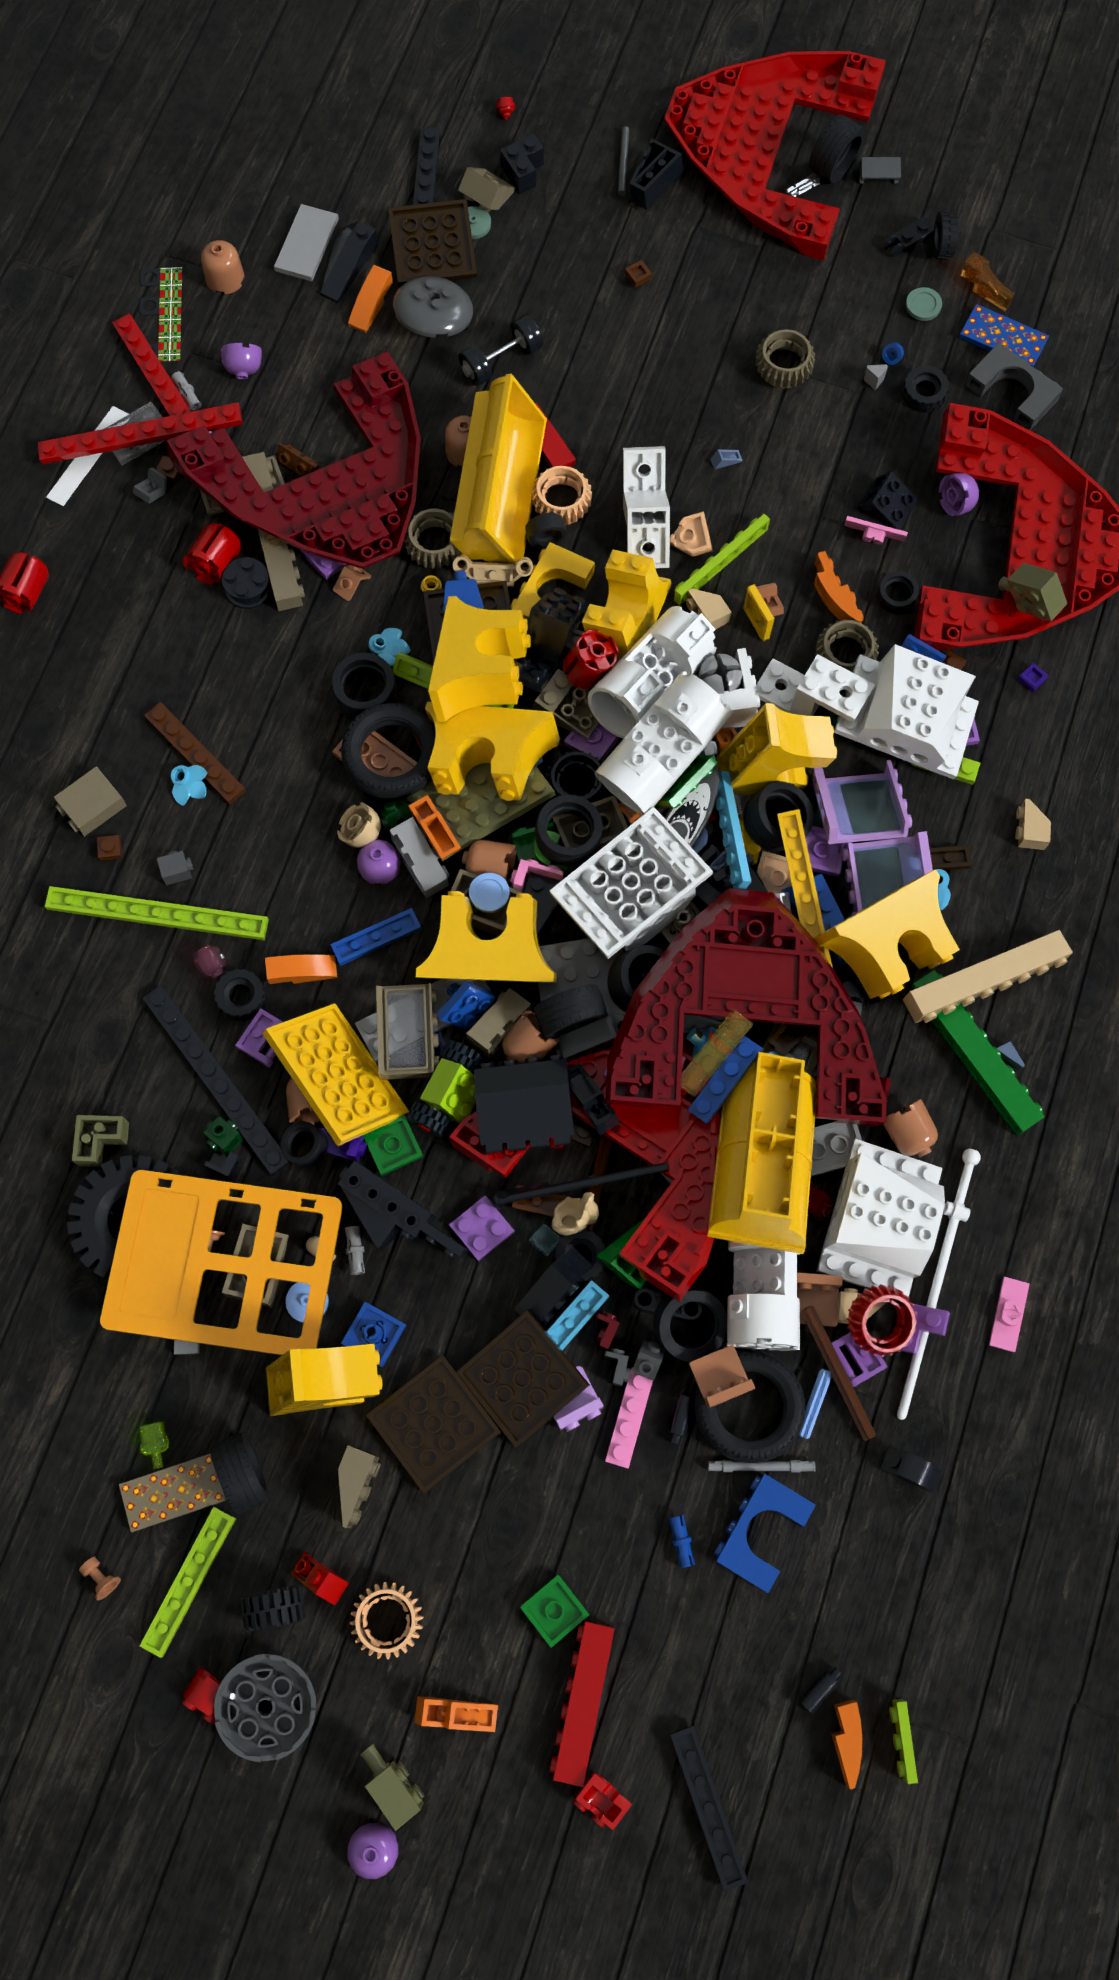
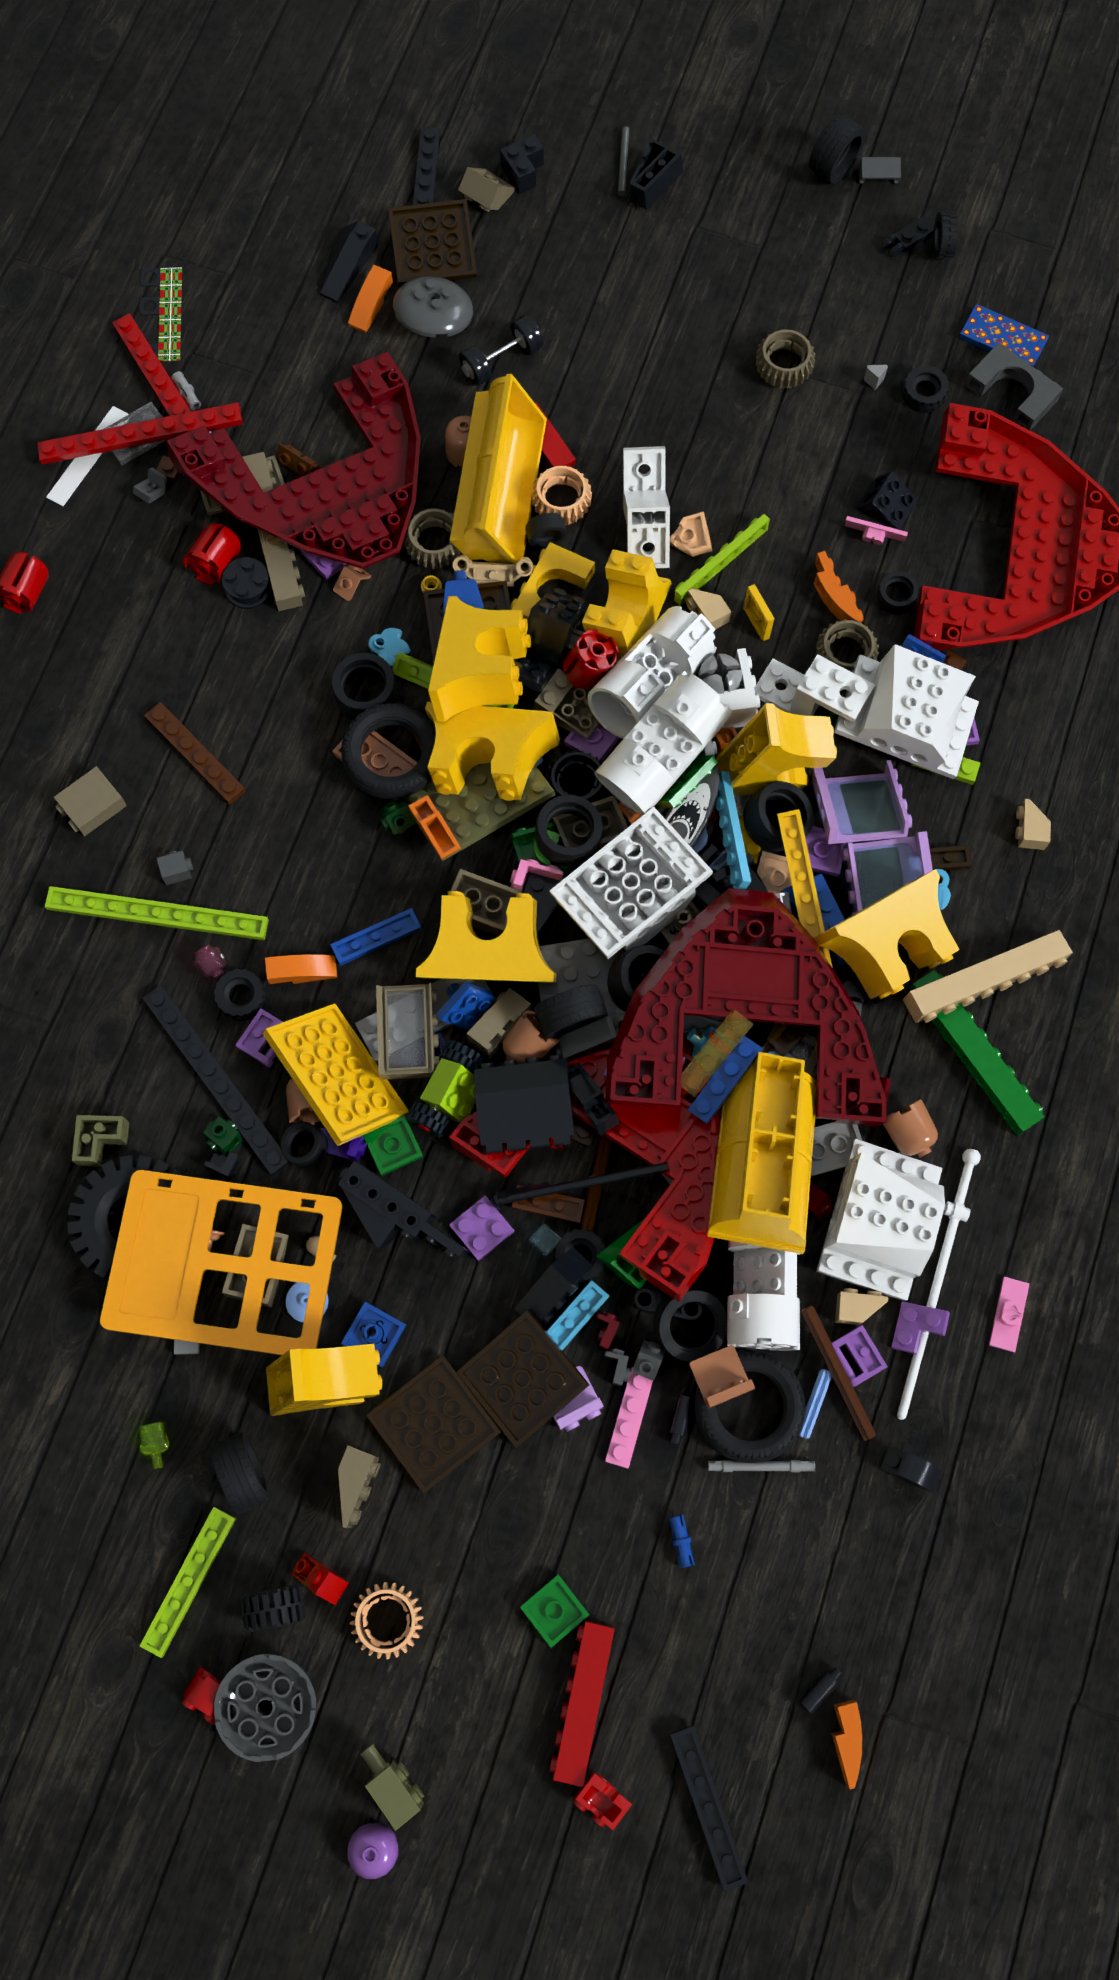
nougat piece [79,1557,121,1600] -> none
reddish brown plate [97,835,122,861] -> none
dark tan tile [119,1454,227,1532] -> none
medium azure plate [171,765,207,806] -> none
nougat cylinder [201,240,244,294] -> none
medium lavender cylinder [221,343,262,379] -> none
light grey tile [274,204,339,282] -> none
tan cylinder [337,802,381,848] -> none
light grey pin [345,1226,365,1275] -> none
medium lavender cylinder [357,839,401,884] -> none
light grey wedge [390,817,450,899] -> none
orange slope [414,1696,498,1732] -> none
nougat cylinder [462,840,517,886] -> none
sand green piece [468,206,491,239] -> none
light blue piece [469,873,510,913] -> none
red plate [496,97,515,120] -> none
tan hair [552,1192,599,1236] -> none
reddish brown plate [625,260,652,288] -> none
red piece [664,51,886,261] -> none
sand blue piece [710,449,743,470] -> none
blue arch [714,1474,816,1593] -> none
nougat bracket [757,583,784,617] -> none
axle [785,173,821,197] -> none
nougat bracket [797,1273,843,1327] -> none
red gear [847,1284,917,1357] -> none
blue tile [882,342,904,365] -> none
lime plate [889,1699,918,1784] -> none
sand green piece [906,287,942,321] -> none
medium lavender cylinder [939,473,979,516] -> none
clear orange slope [961,252,1015,311] -> none
sand blue piece [997,1041,1025,1070] -> none
olive brick [998,563,1067,621] -> none
dark purple tile [1018,663,1049,692] -> none

